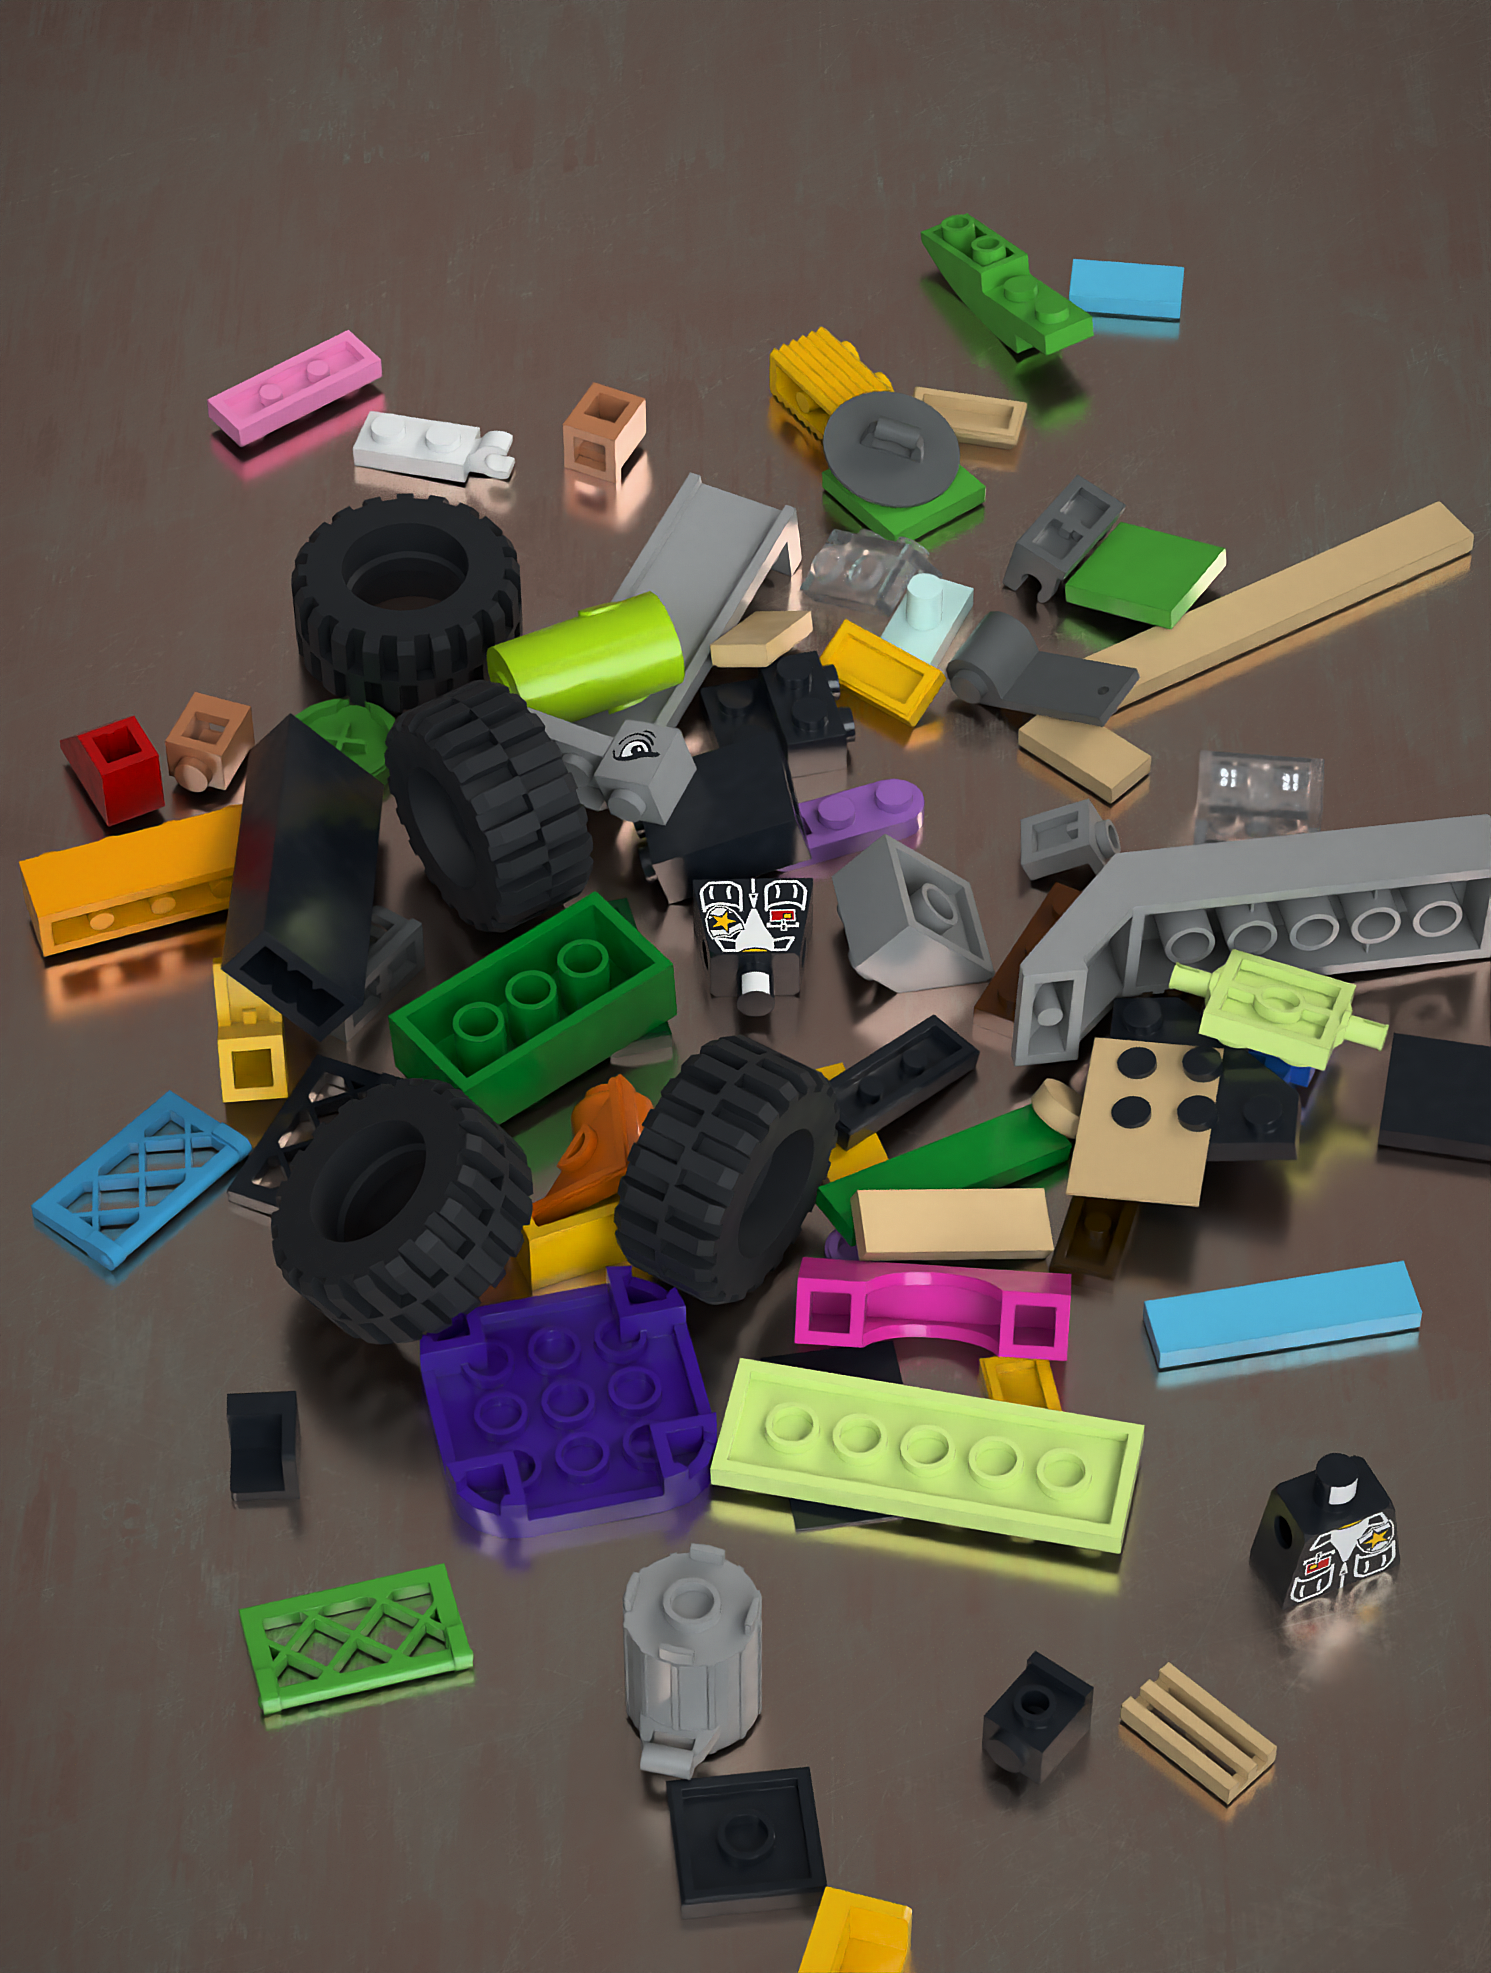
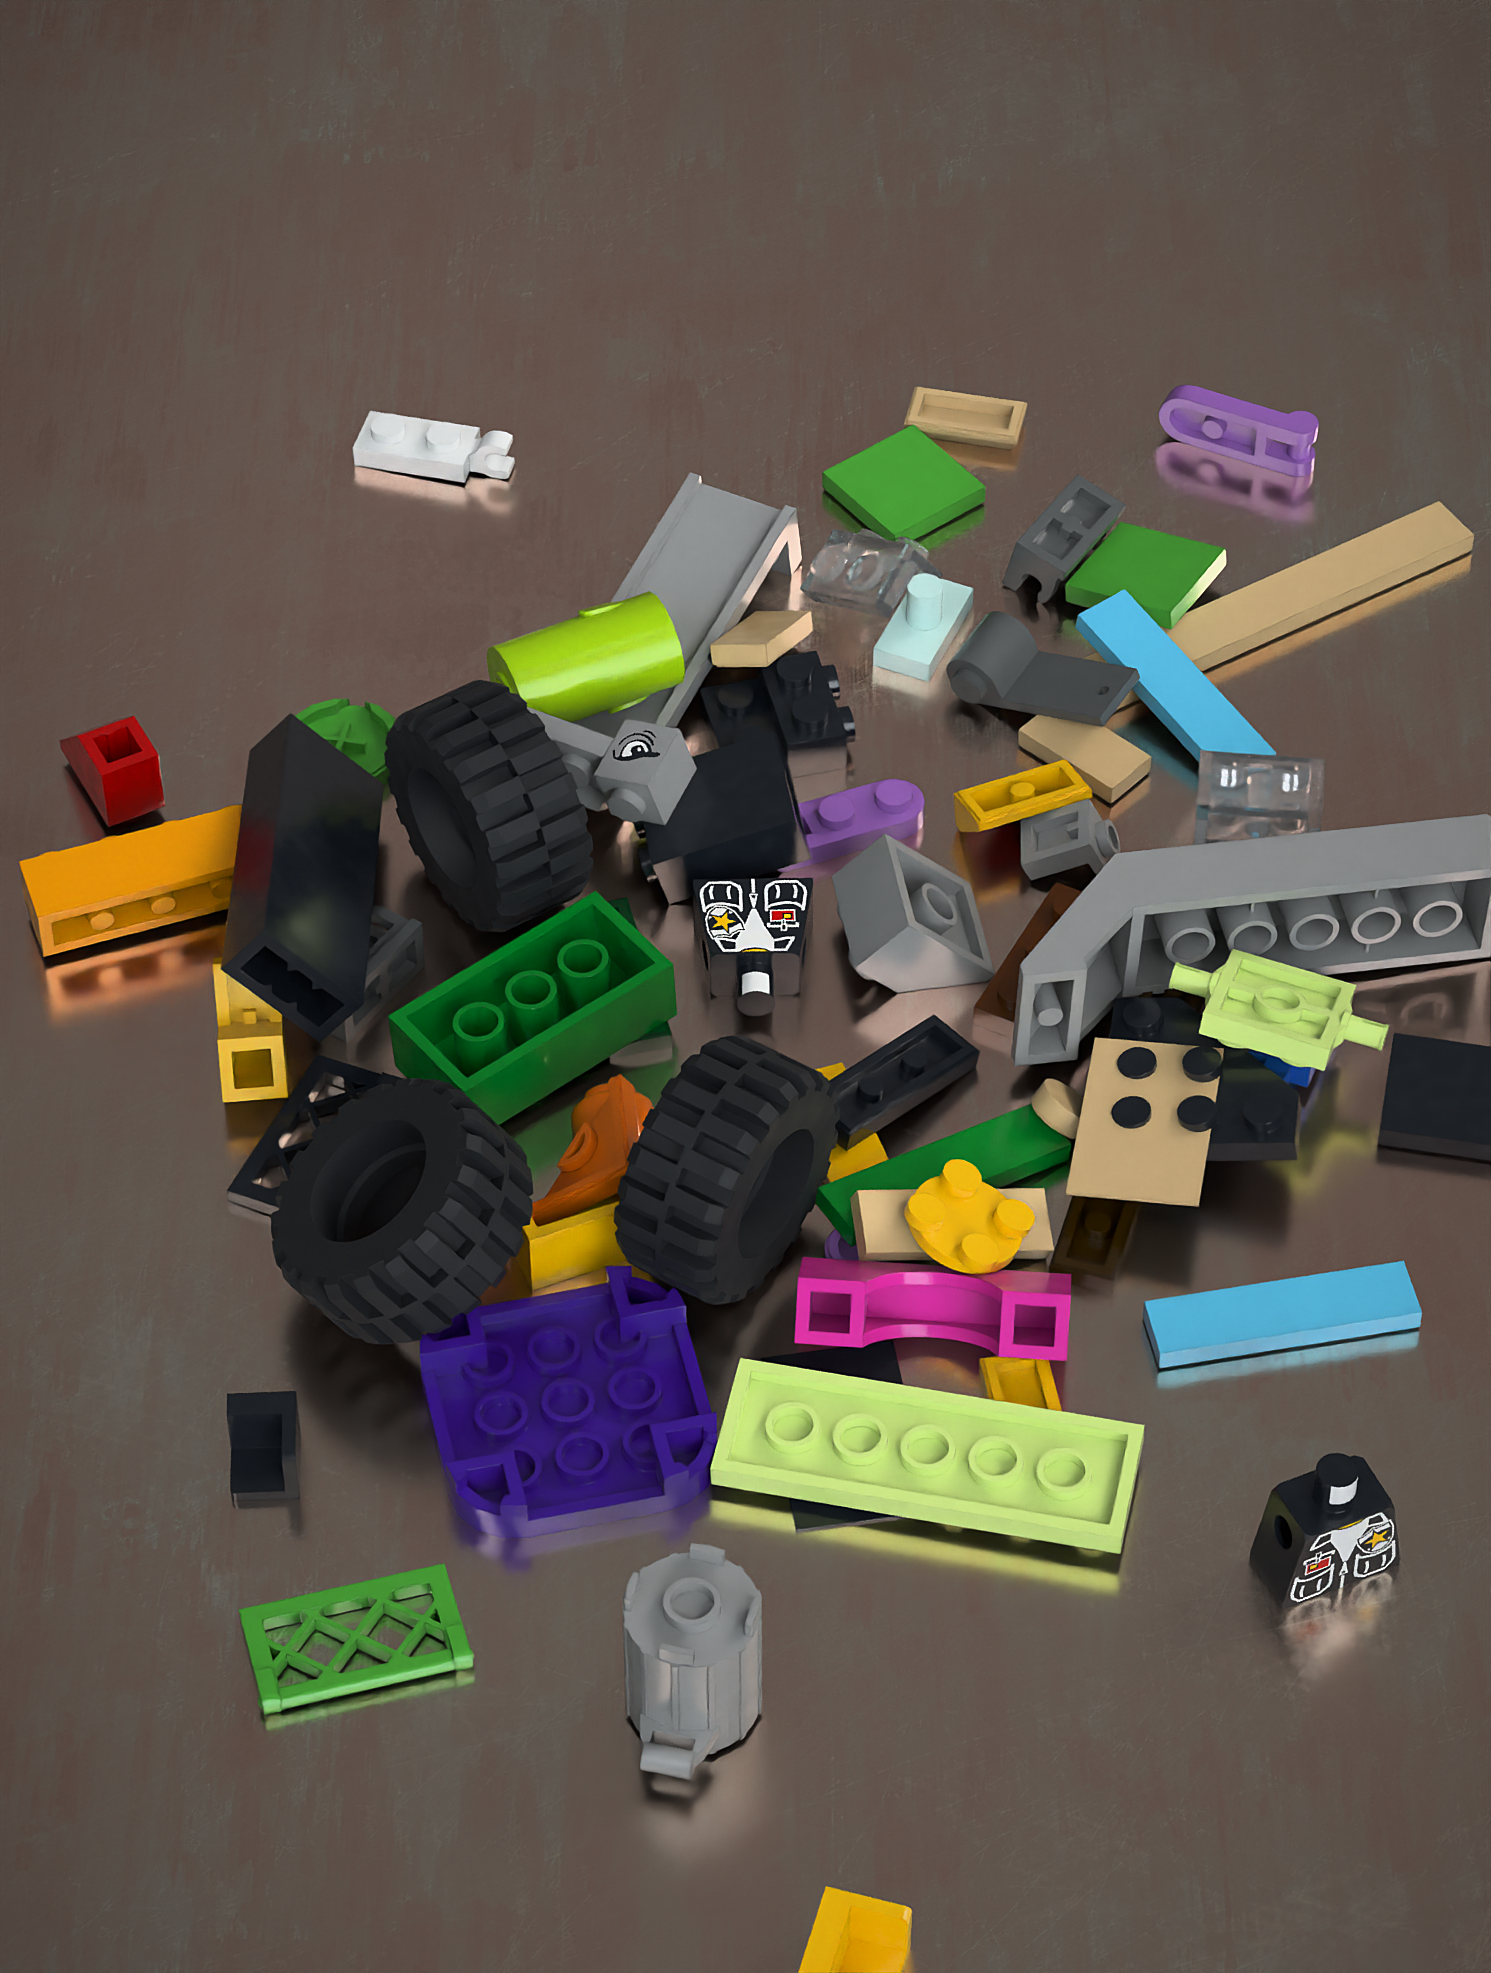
dark azure window [31,1090,253,1270] -> none
nougat brick [165,692,255,792] -> none
bright pink plate [207,330,382,447] -> none
black tyre [291,493,523,715] -> none
nougat brick [563,382,646,484] -> none
black tile [666,1766,827,1920] -> none
yellow brick [769,326,894,440] -> none
yellow tile [819,619,946,728] -> none
dark grey shield [823,391,960,508] -> none
bright green slope [921,213,1094,356] -> none
black brick [982,1650,1094,1785] -> none
medium azure tile [1069,259,1184,318] -> none
tan tile [1120,1662,1277,1804] -> none
none -> yellow piece [904,1159,1035,1274]
none -> yellow slope [953,759,1092,832]
none -> medium azure tile [1075,589,1276,792]
none -> medium lavender plate [1158,385,1319,477]

